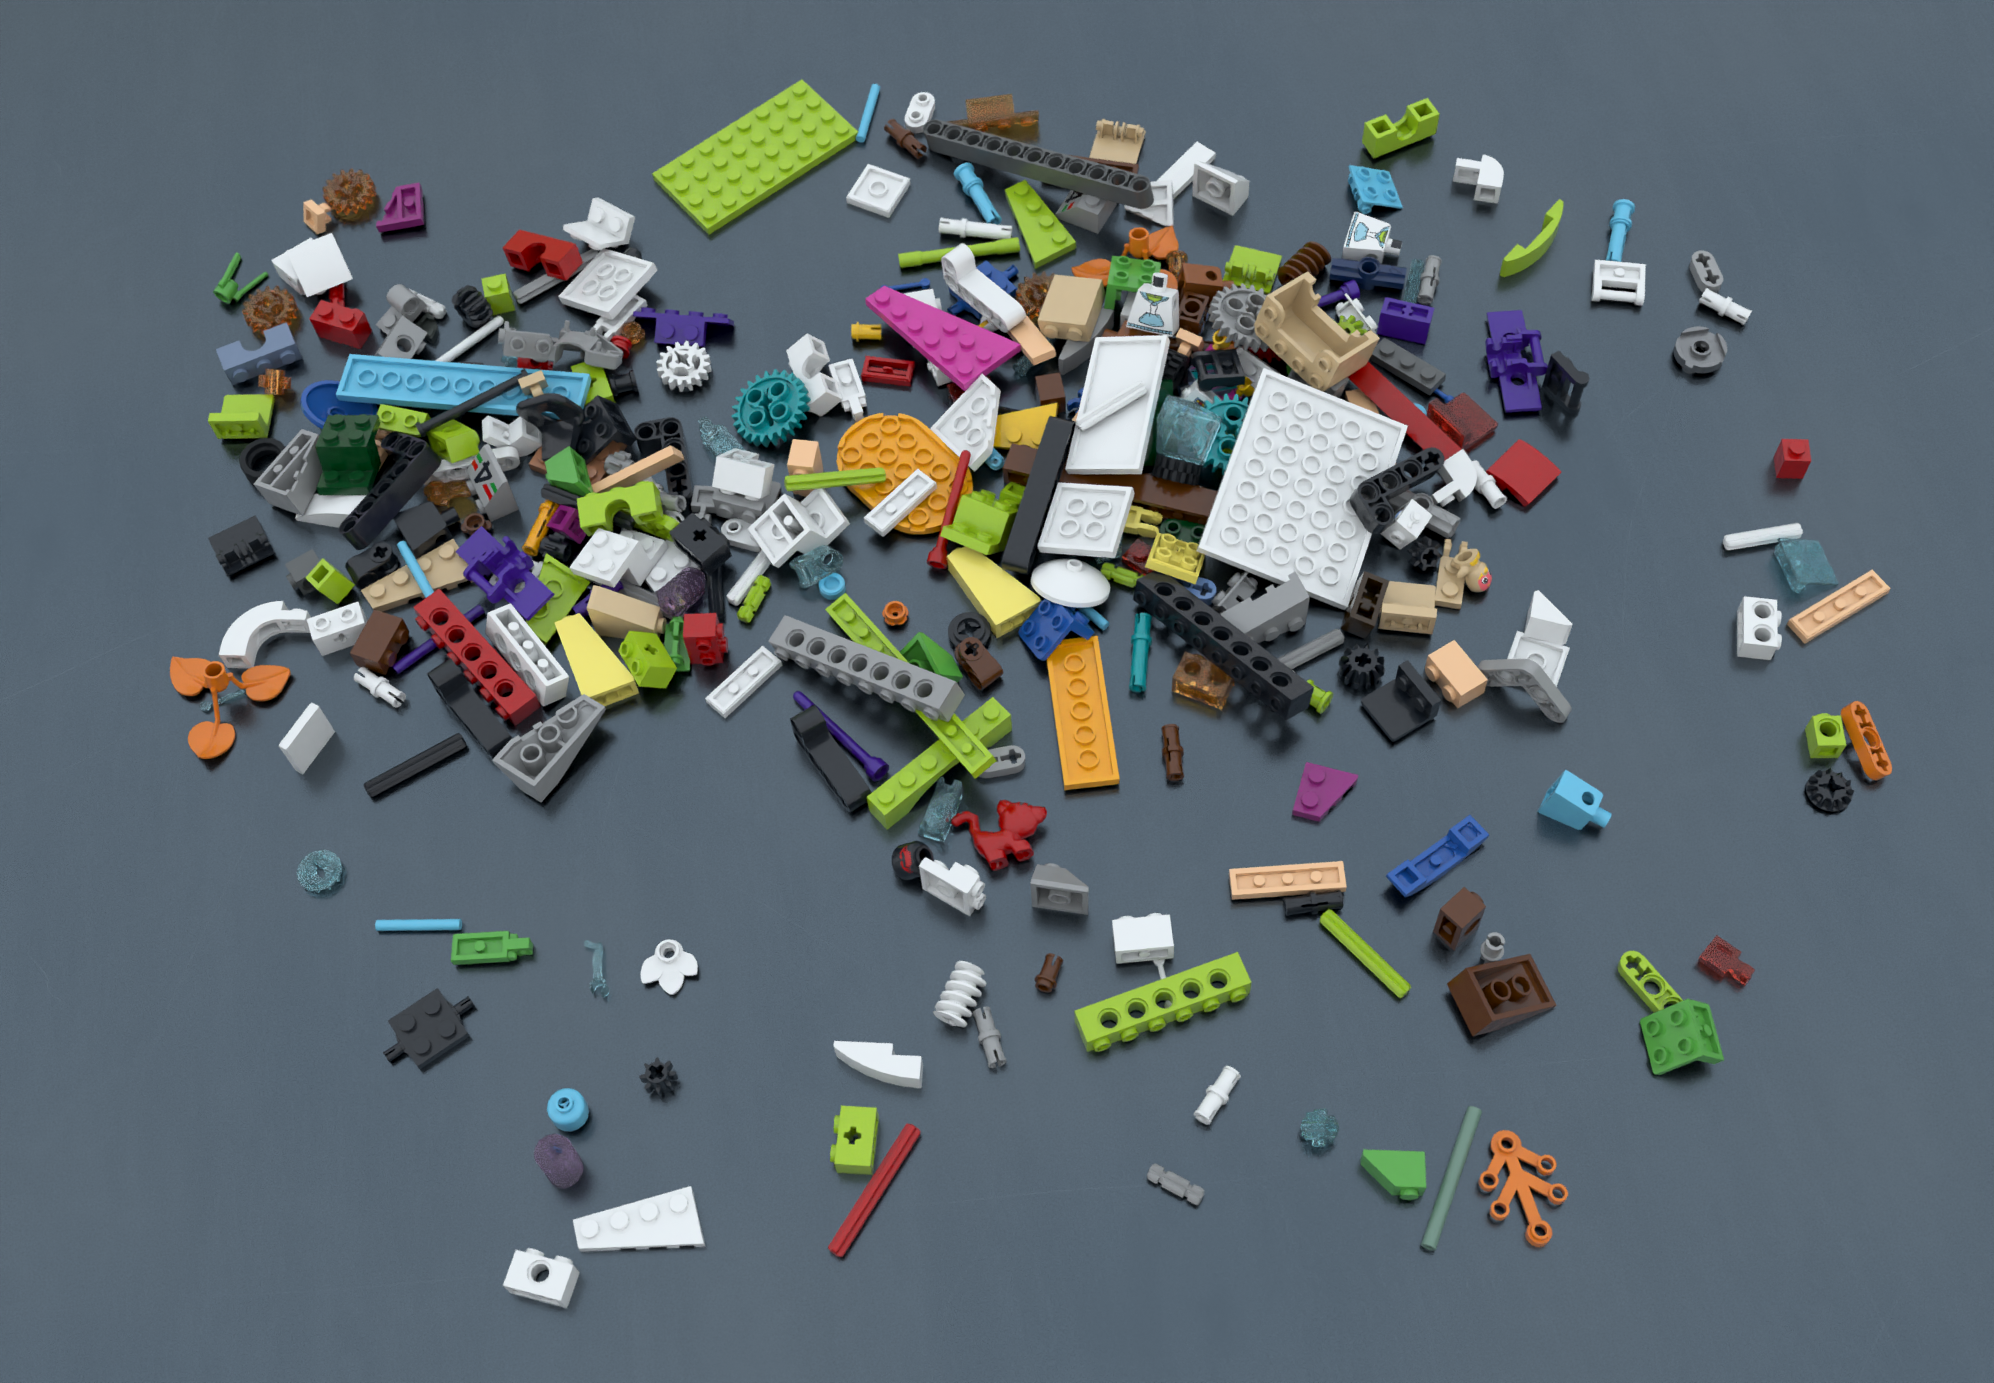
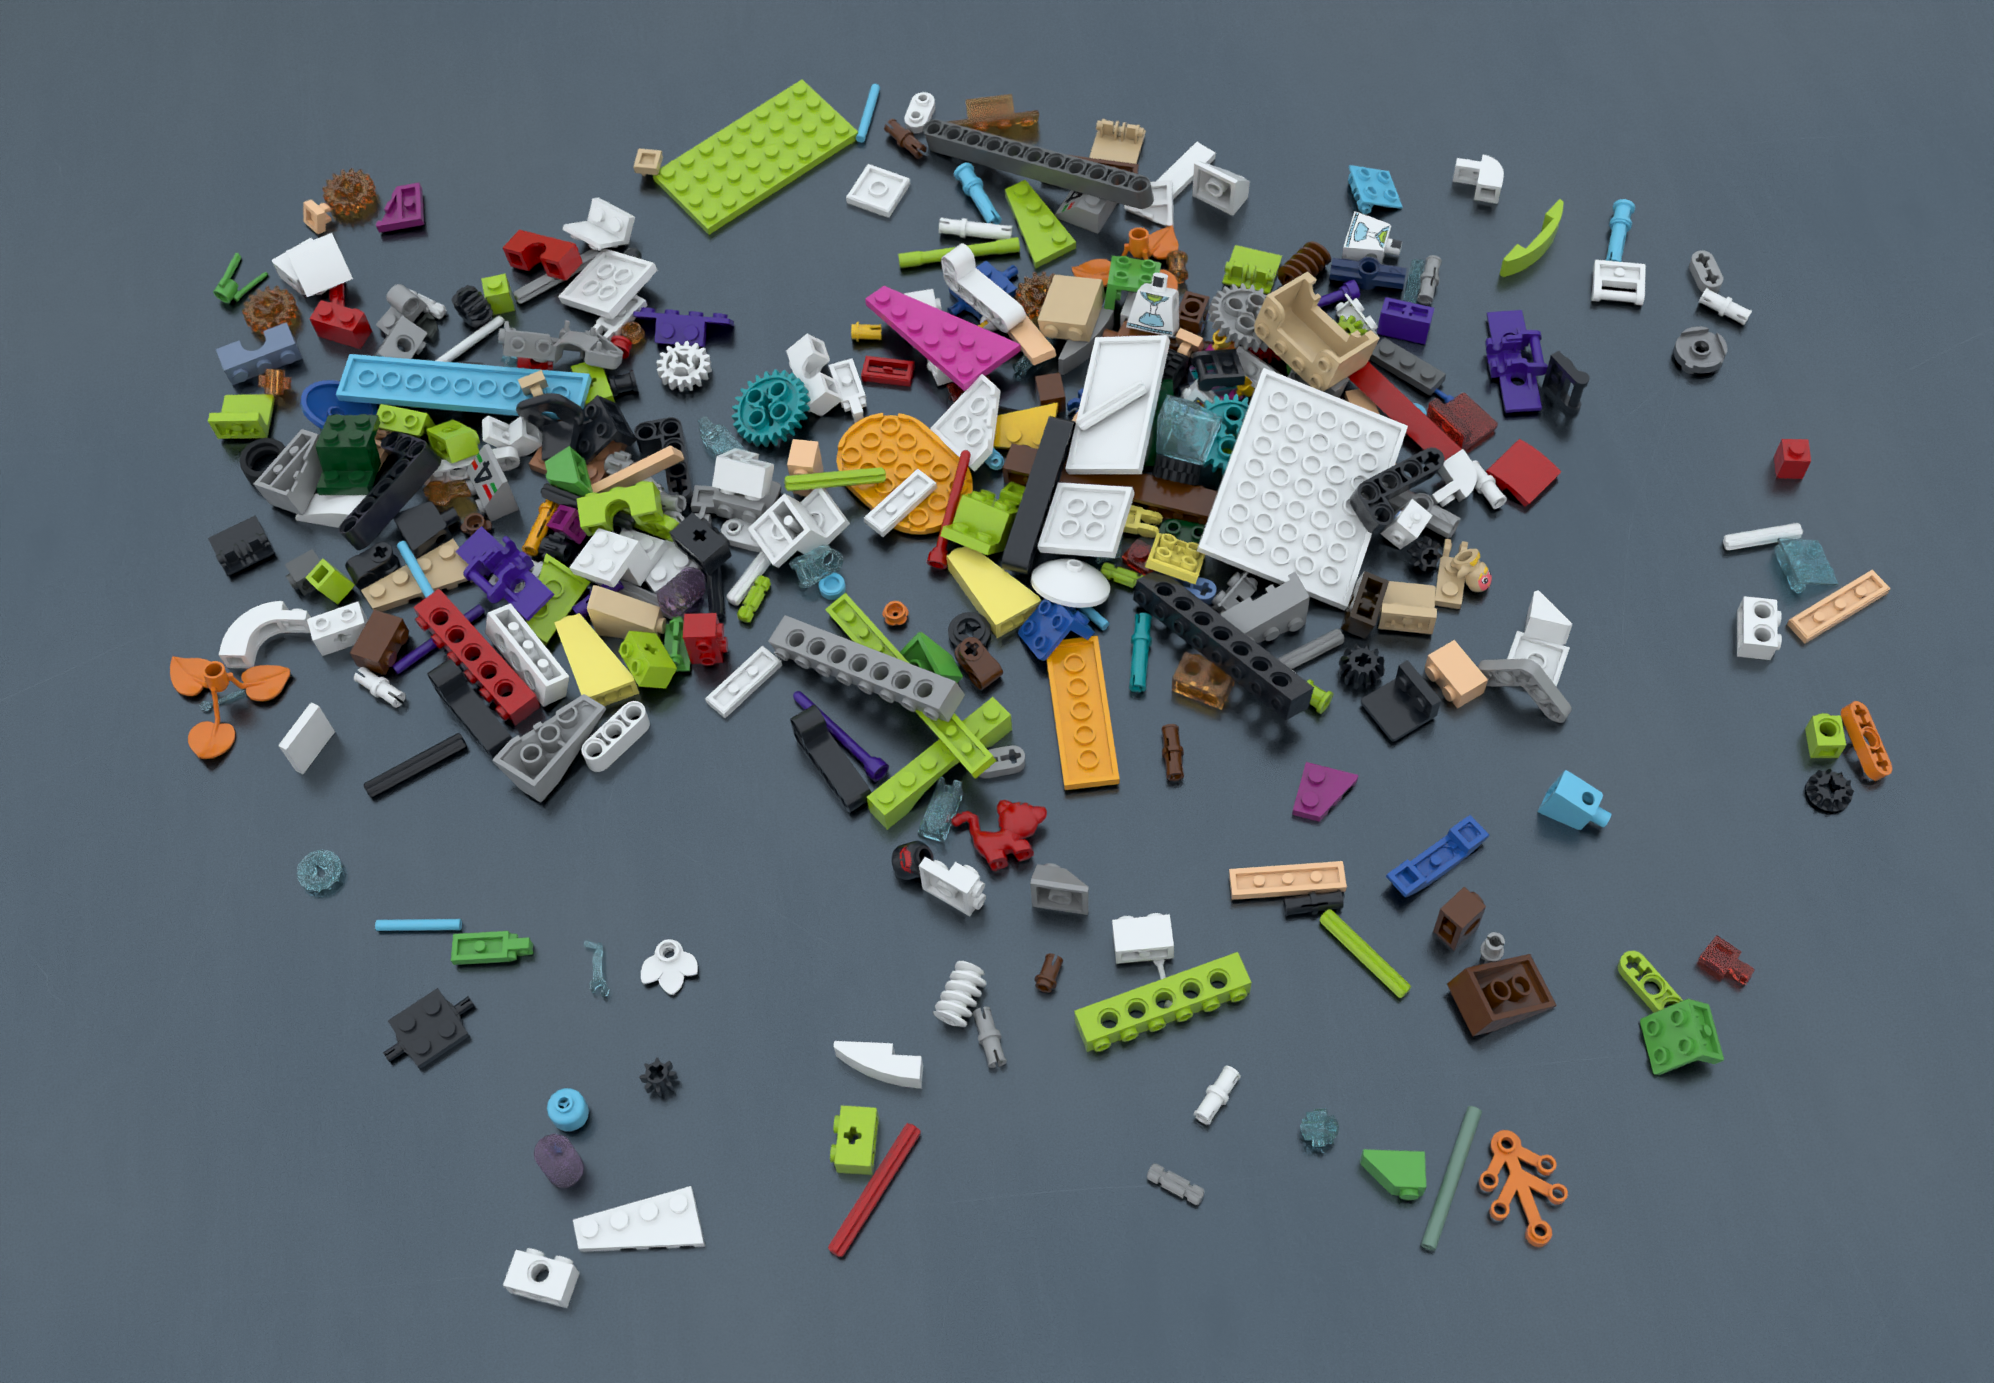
black bar [415,368,528,438] -> none
blue hinge [880,278,930,290] -> none
dark orange torso [1177,263,1234,308] -> none
lime arch [1362,98,1440,158] -> none
none -> white beam [581,701,650,772]
none -> tan tile [633,149,663,176]

